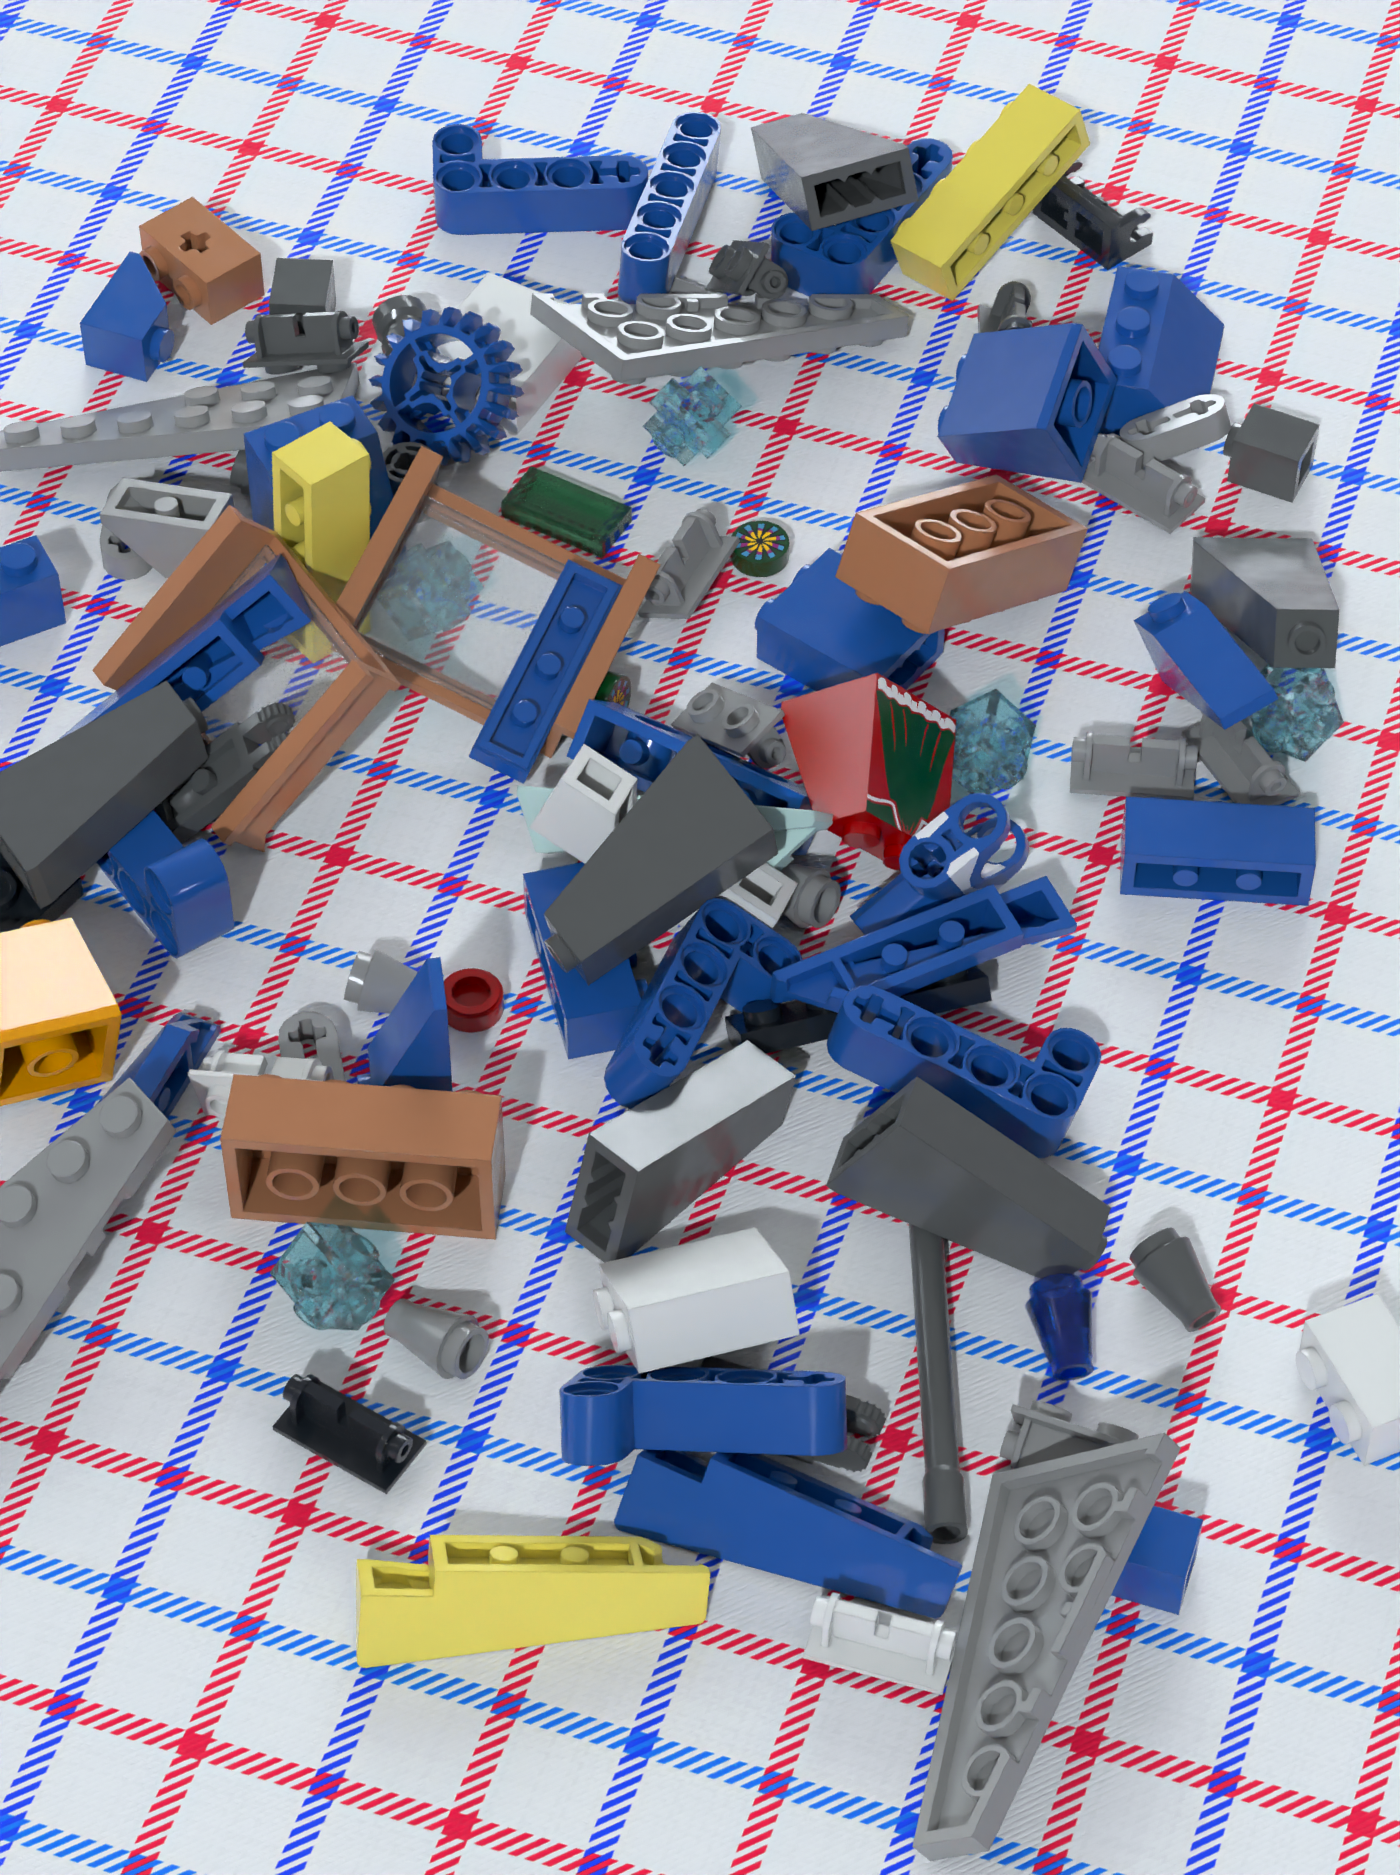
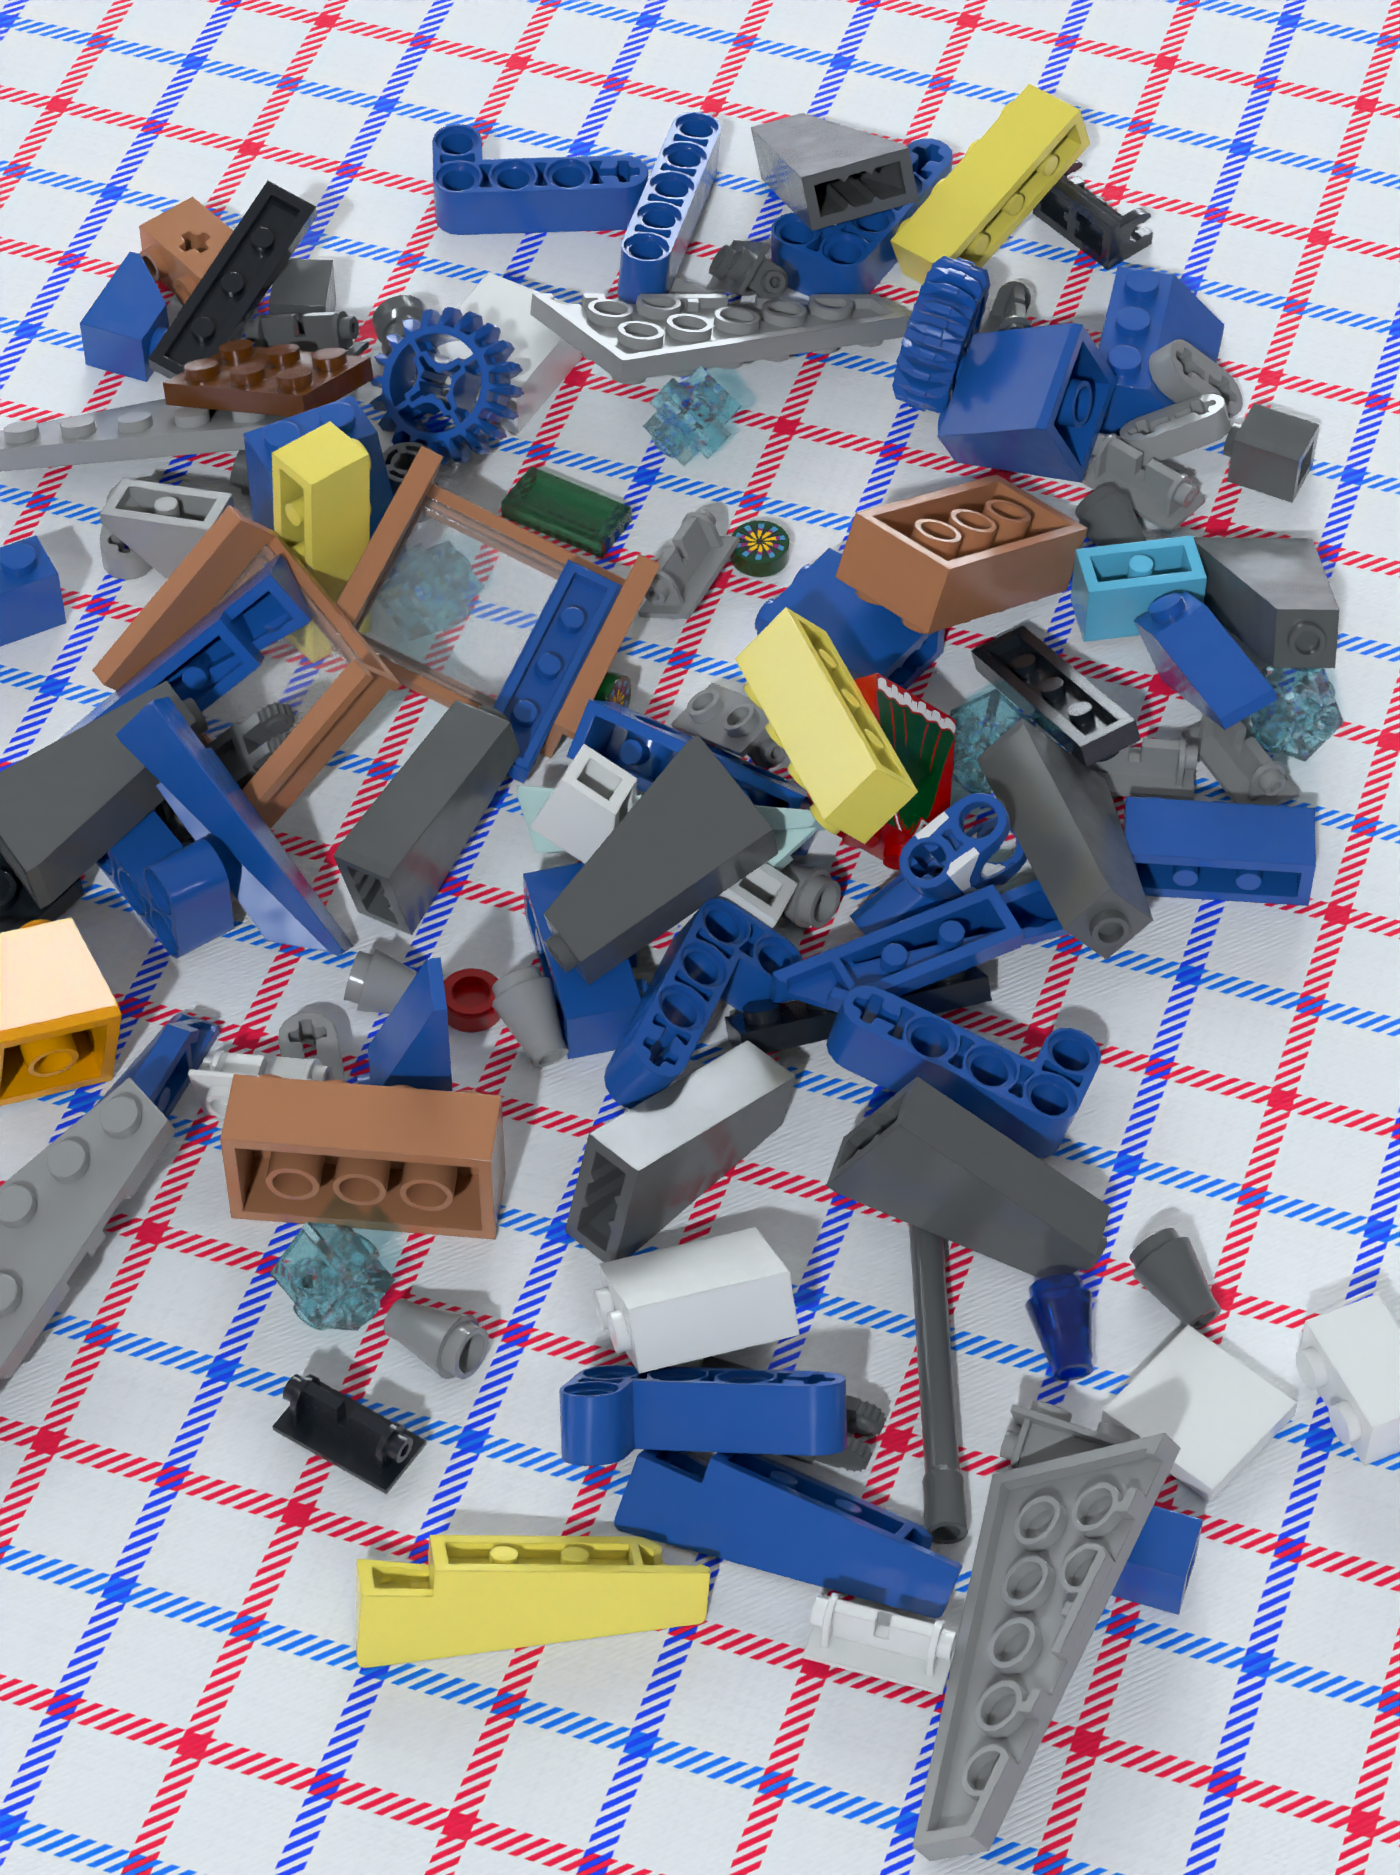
none -> blue wedge [115,697,353,956]
none -> black plate [148,180,317,379]
none -> reddish brown plate [163,340,374,417]
none -> dark grey slope [333,700,520,935]
none -> light grey cone [492,966,569,1068]
none -> light yellow brick [735,607,918,844]
none -> blue gear [892,256,991,413]
none -> black plate [971,625,1141,767]
none -> dark grey slope [977,718,1153,960]
none -> medium azure brick [1070,535,1207,642]
none -> dark grey cone [1075,486,1147,546]
none -> white tile [1101,1324,1298,1503]
none -> light grey beam [1149,339,1243,418]

